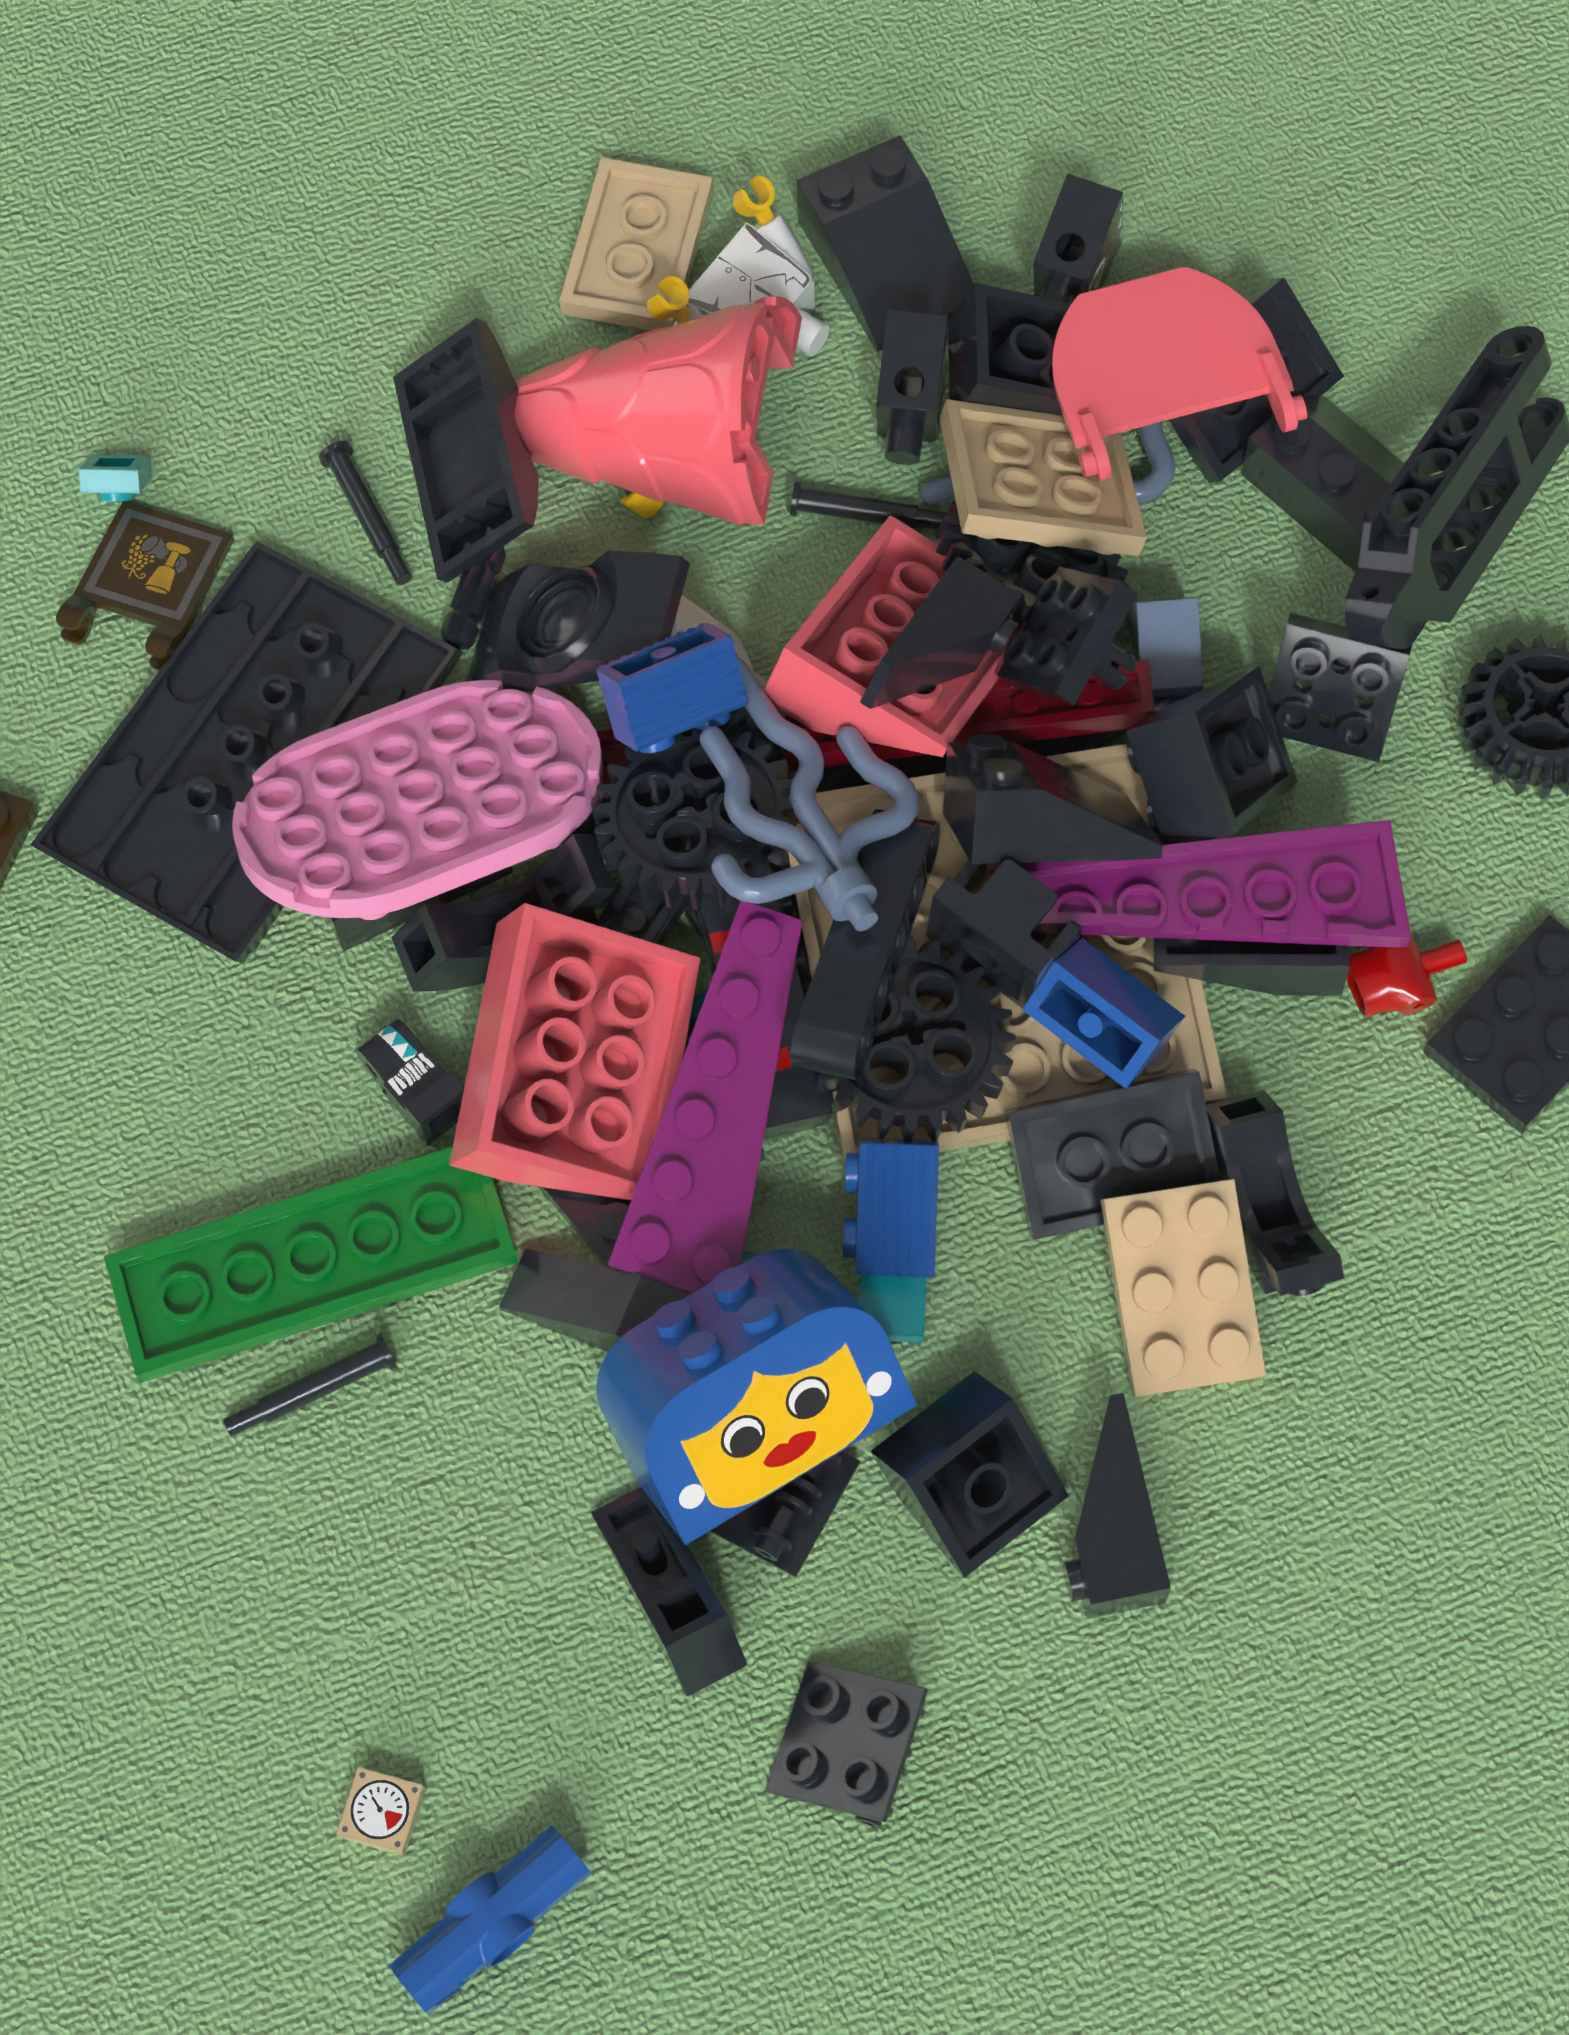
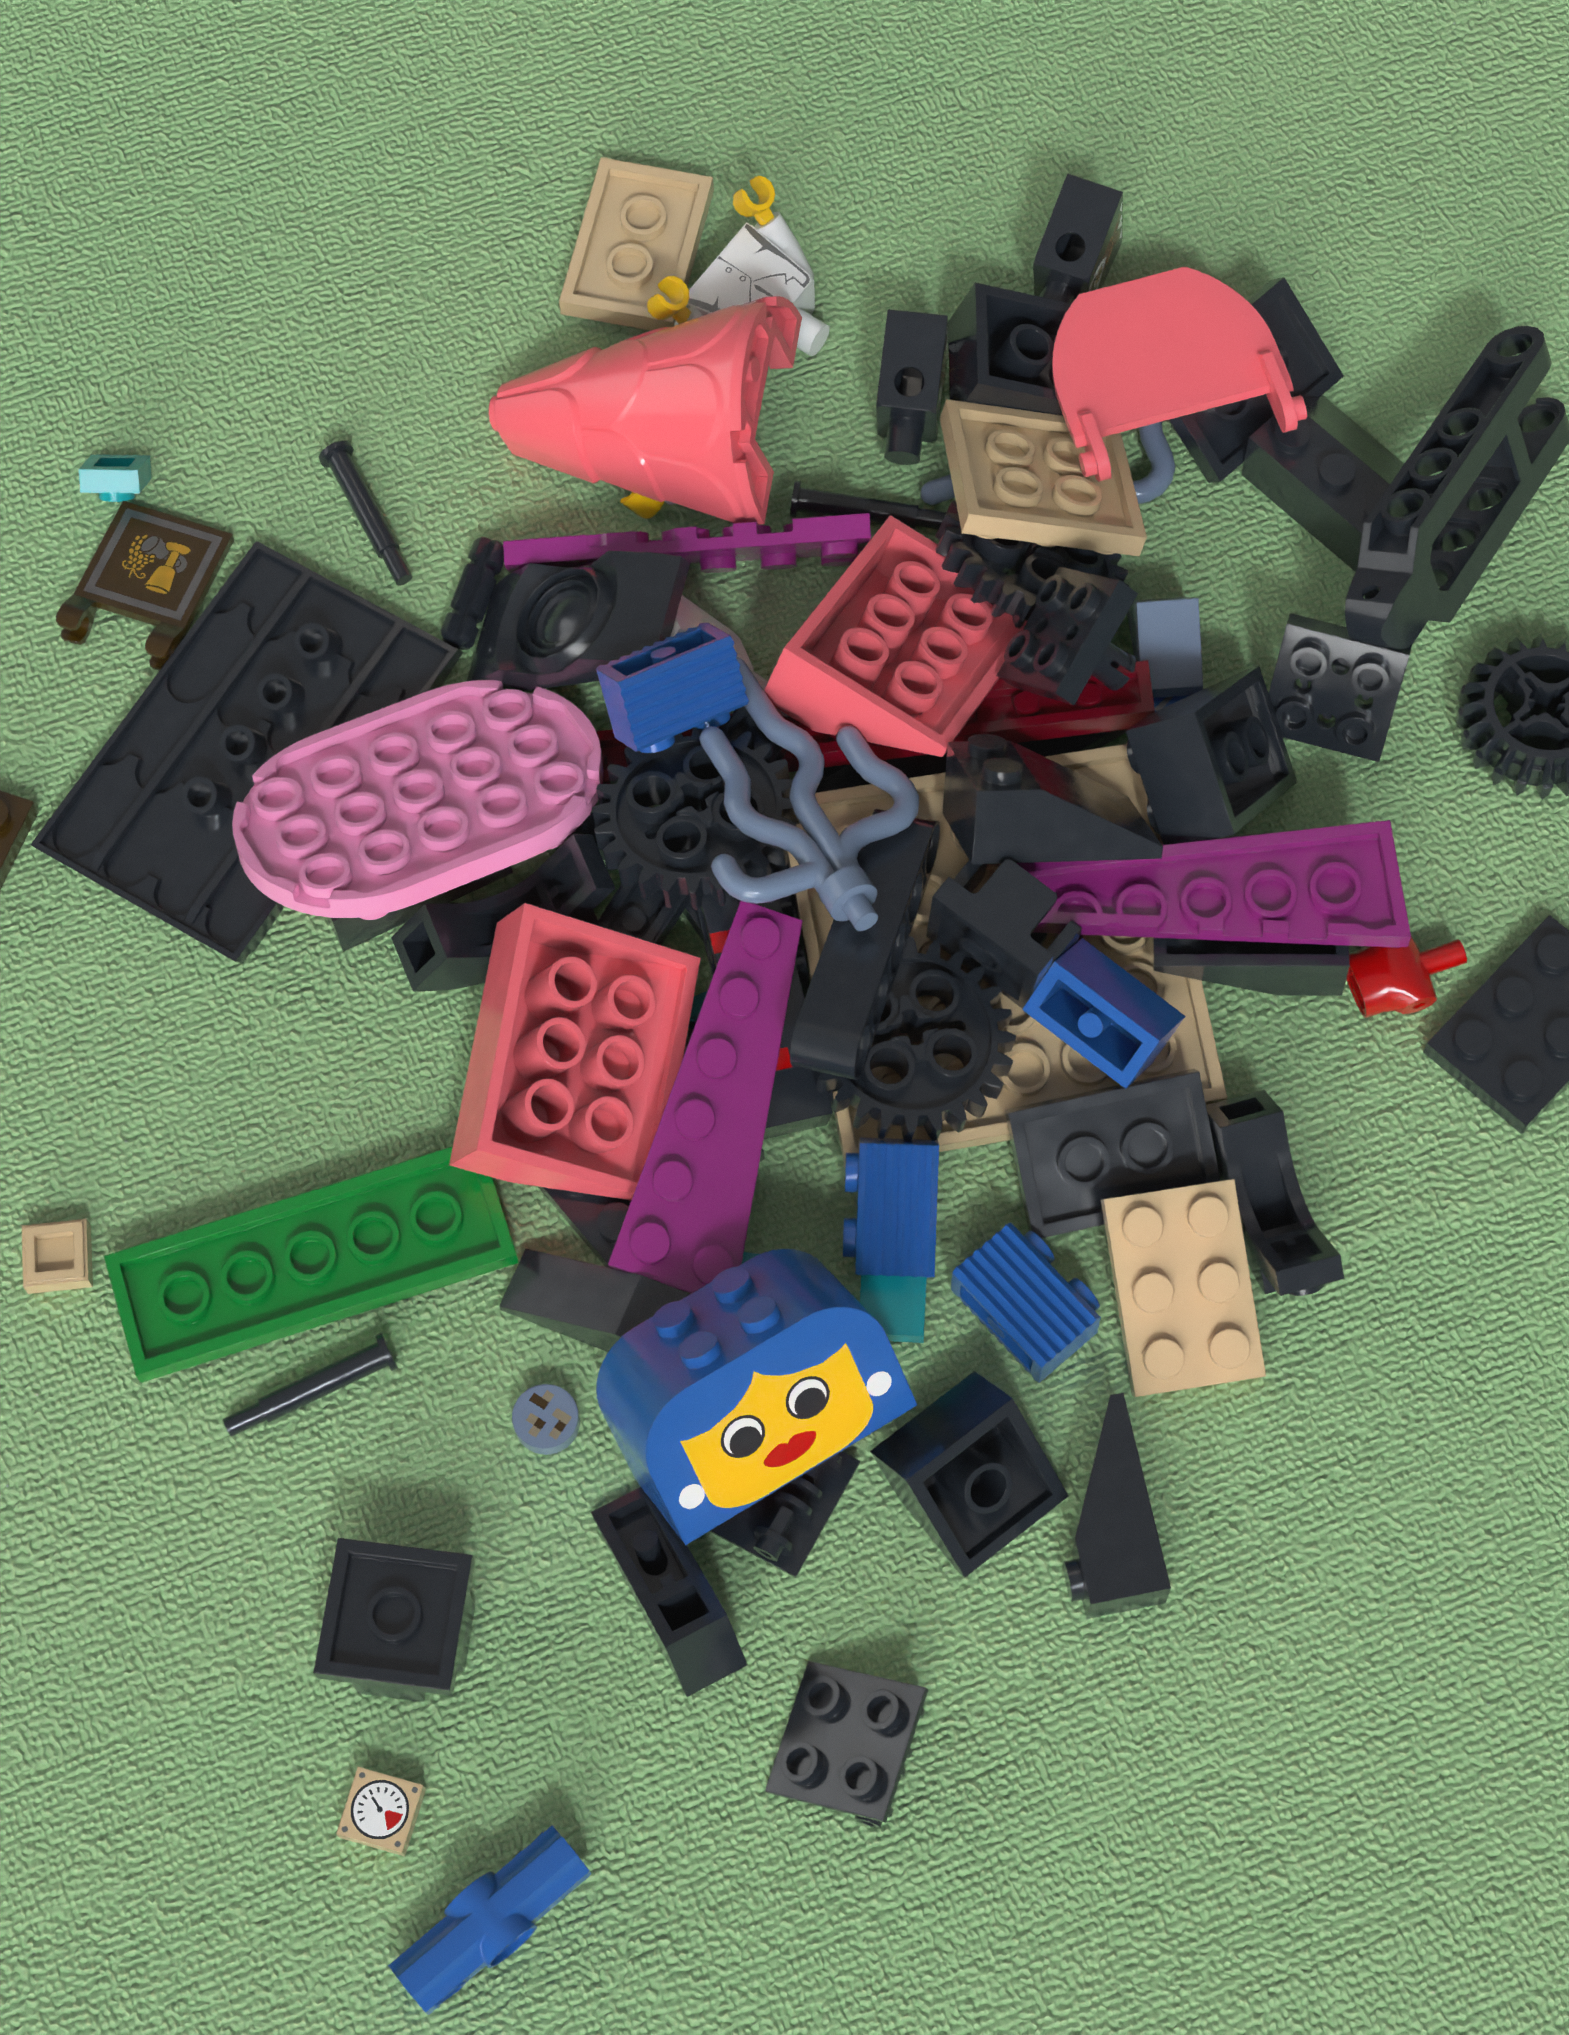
black leg [355,1018,464,1146] -> none
black slope [393,318,539,583] -> none
black slope [797,135,974,352] -> none
black slope [860,556,1022,709] -> none
none -> tan tile [22,1219,93,1294]
none -> black panel [313,1538,475,1702]
none -> magenta wing [503,513,871,573]
none -> sand blue tile [512,1384,580,1455]
none -> blue brick [951,1222,1101,1383]

